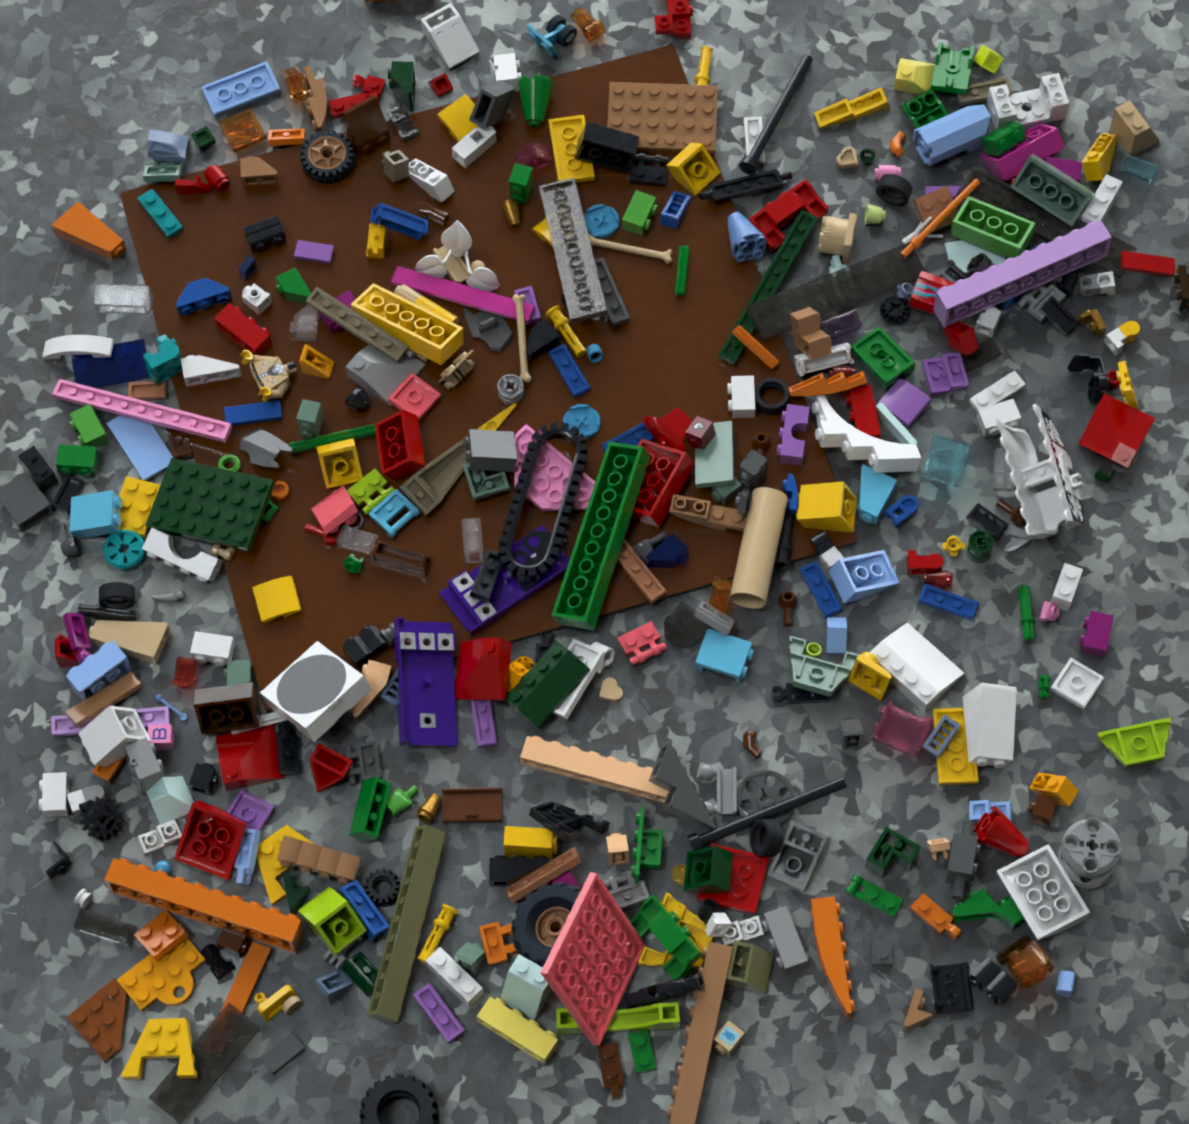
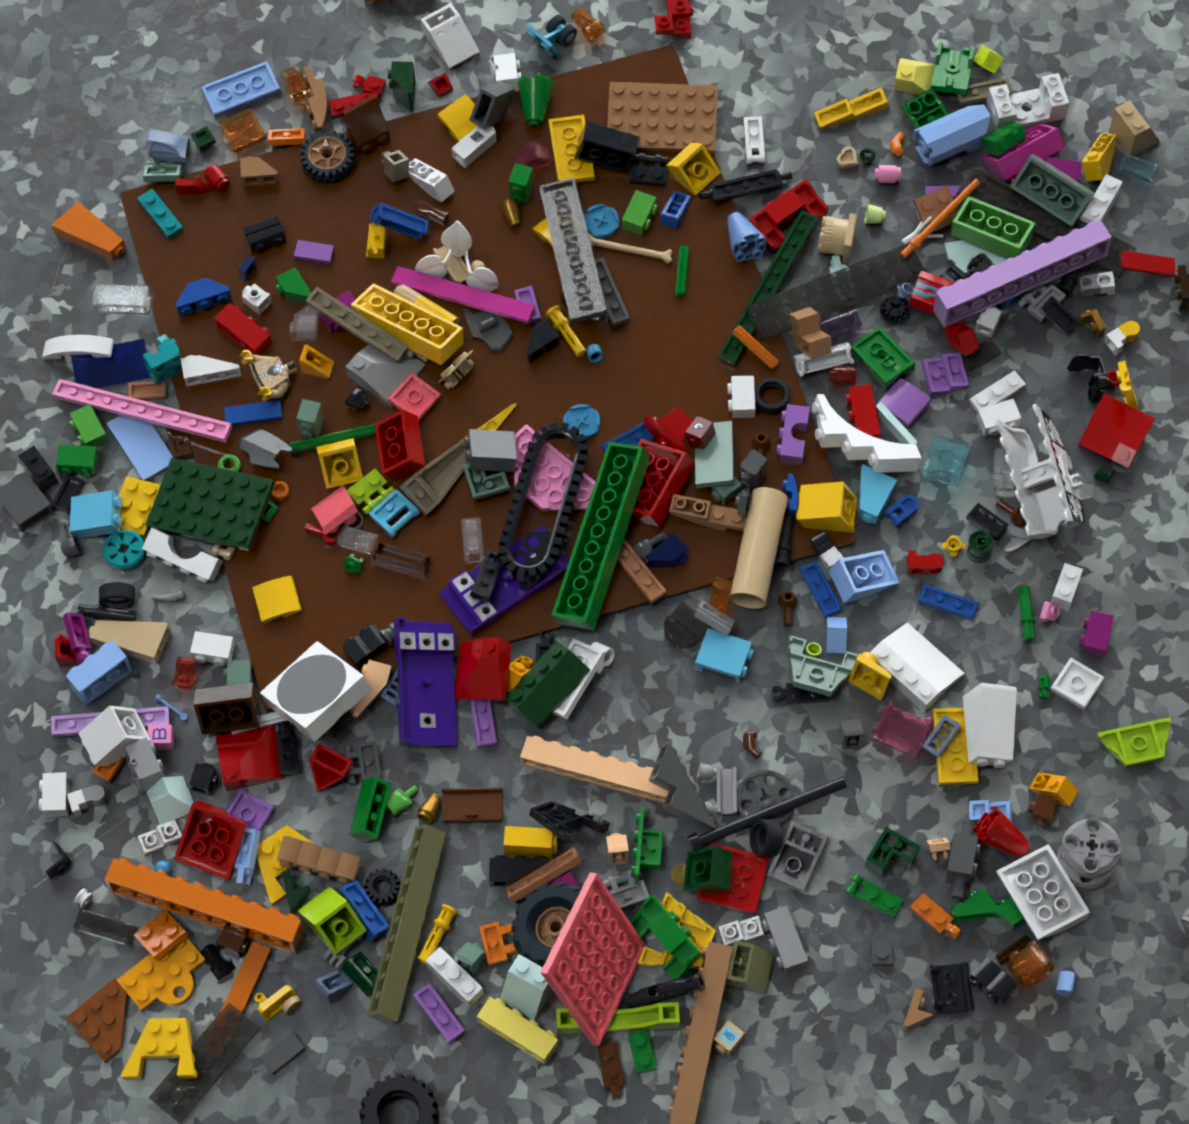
medium nougat tile [65,672,142,727] -> none
black gear [79,796,123,839] -> none
clear smoke slope [386,104,420,143] -> none
light grey wheel [497,374,524,404] -> none
tan piece [512,294,532,382] -> none
blue tile [548,344,591,399] -> none
tan tile [599,677,623,702] -> none
coral plate [617,621,667,666] -> none
yellow pin [694,46,713,85] -> none
leg [697,899,732,937] -> none
black piece [739,55,813,175] -> none
orange slope [789,371,868,396] -> none
orange slope [810,896,855,1019] -> none
black tyre [876,174,913,206] -> none
clear red cone [924,570,953,589] -> none

